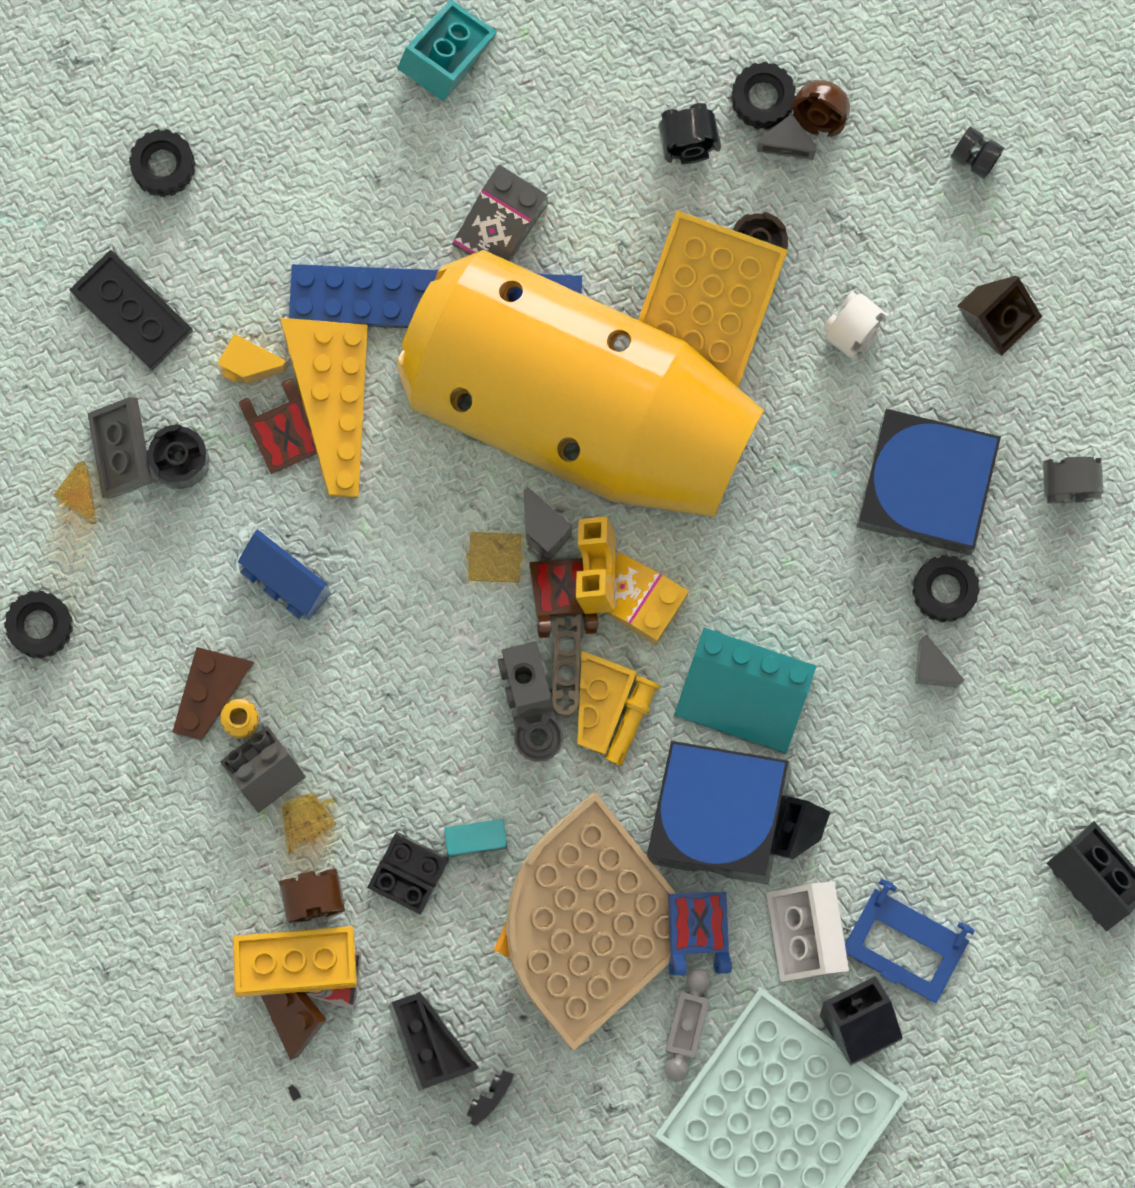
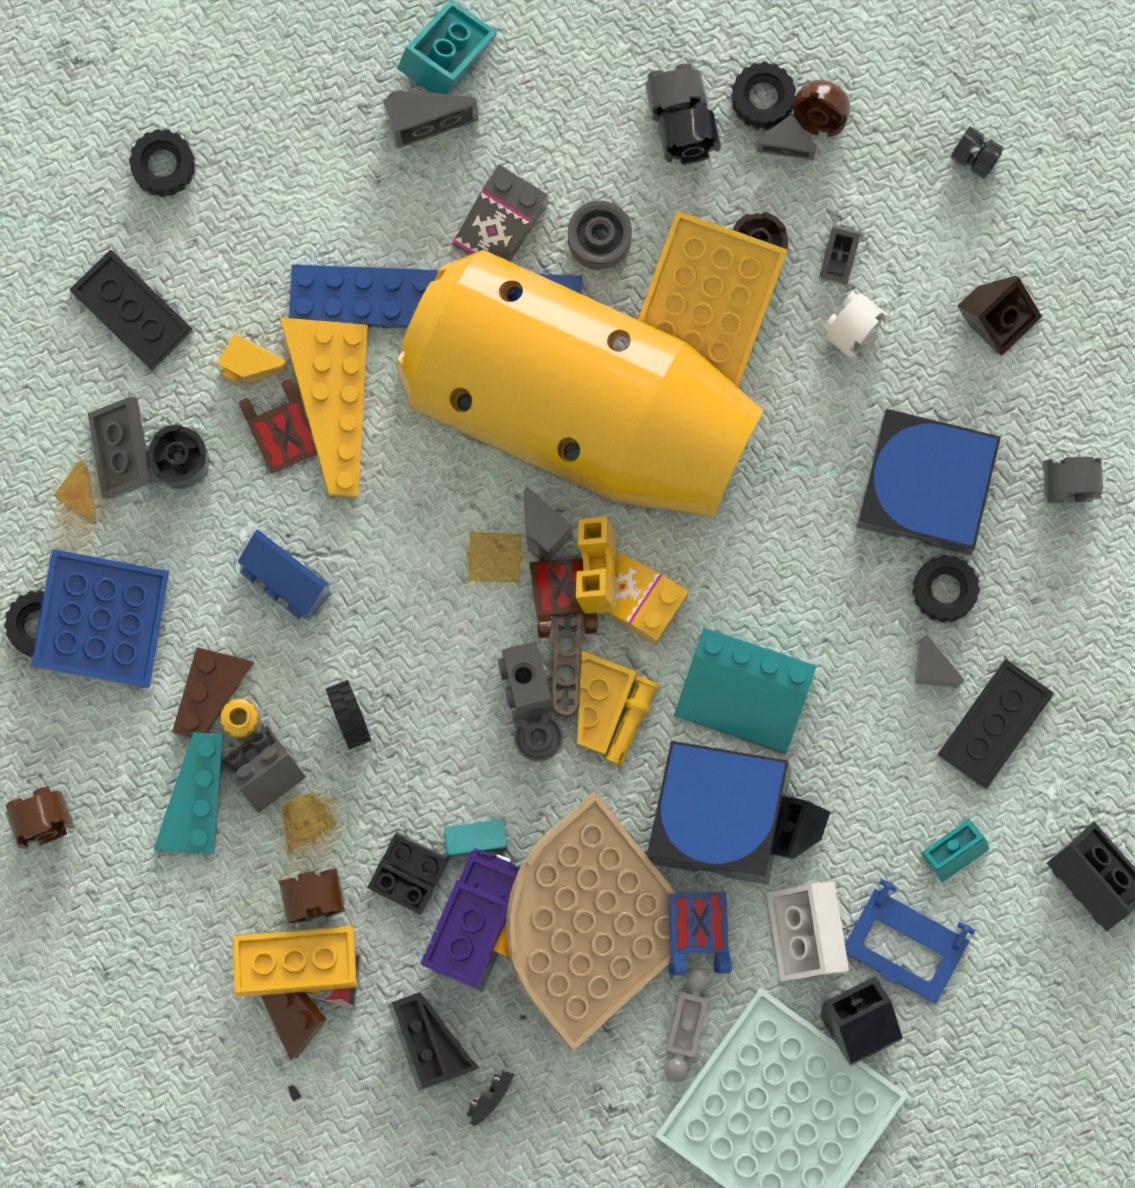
none -> reddish brown brick [5,786,75,849]
none -> blue plate [30,549,169,688]
none -> teal wing [154,732,224,854]
none -> black tyre [325,680,371,750]
none -> dark grey slope [383,90,479,149]
none -> dark purple piece [420,848,520,992]
none -> dark grey wheel [568,200,632,269]
none -> dark grey brick [645,63,708,122]
none -> dark grey slope [819,225,861,284]
none -> teal slope [921,819,989,882]
none -> black tile [937,659,1054,790]

